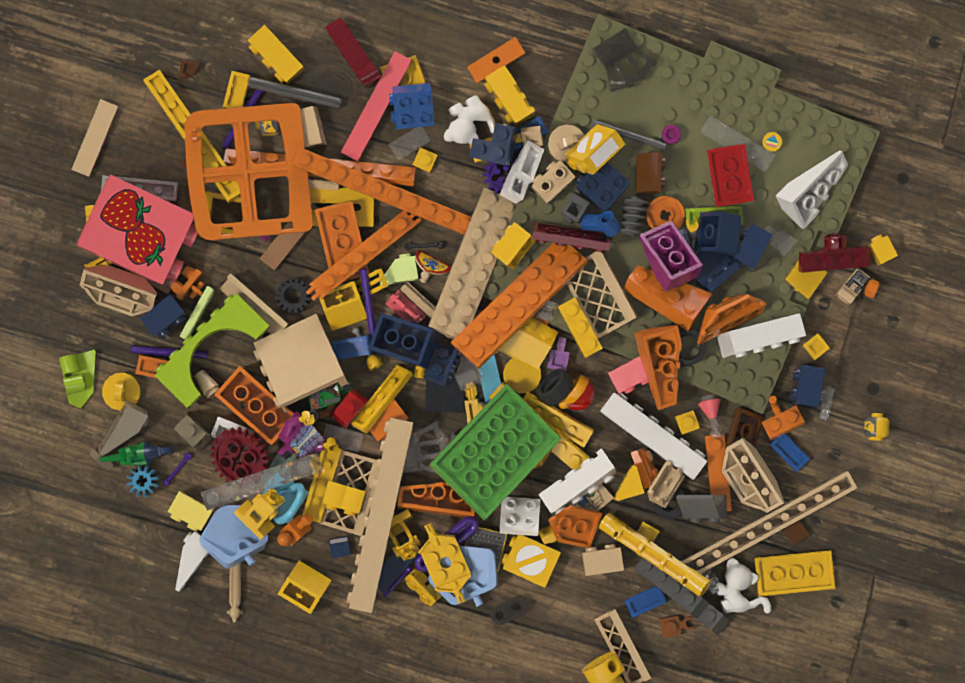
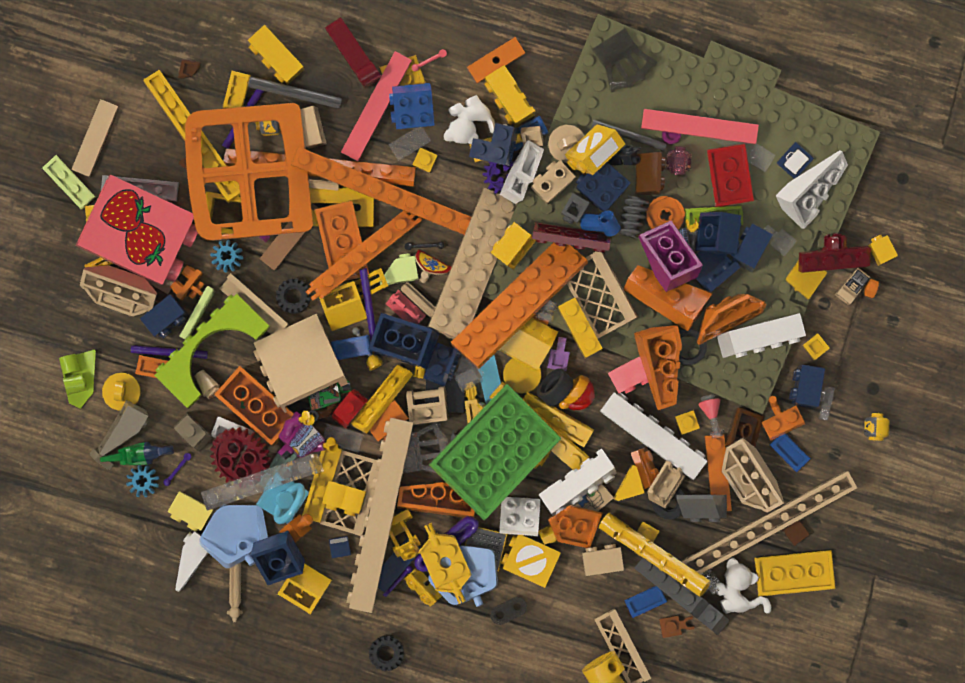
yellow tile [234,488,285,540] -> none
yellow tile [762,132,782,152] -> none
none -> yellowish green tile [43,155,96,210]
none -> dark azure gear [210,240,244,273]
none -> dark blue brick [251,531,305,585]
none -> black tyre [369,635,404,671]
none -> tan plate [406,386,449,425]
none -> coral hinge [412,49,447,72]
none -> black hinge [607,145,641,166]
none -> coral tile [641,109,759,145]
none -> clear pink head [666,146,692,175]
none -> sticker [777,142,814,179]

